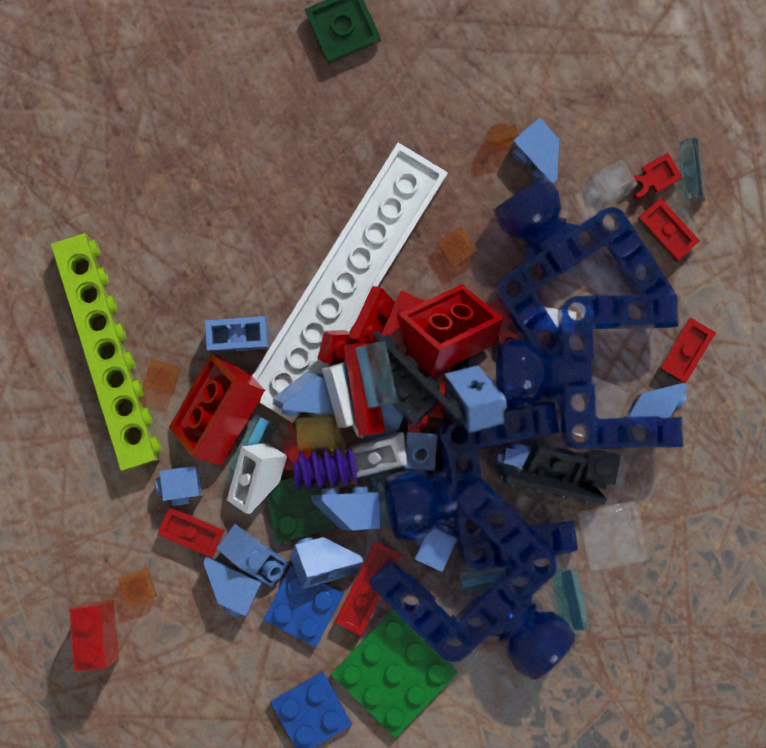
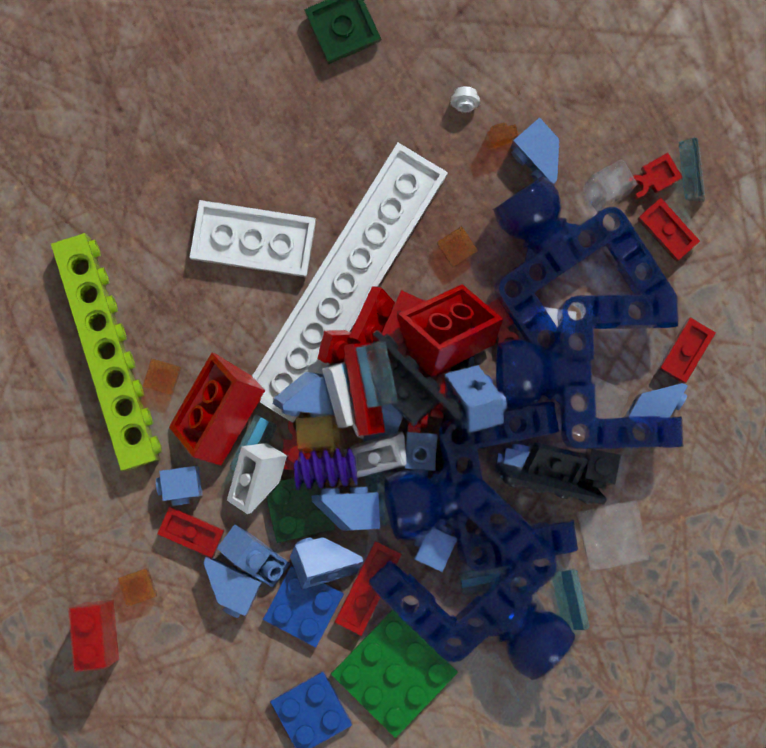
medium blue brick [205,316,270,354] -> none
none -> white plate [190,200,316,277]
none -> white plate [451,87,480,113]

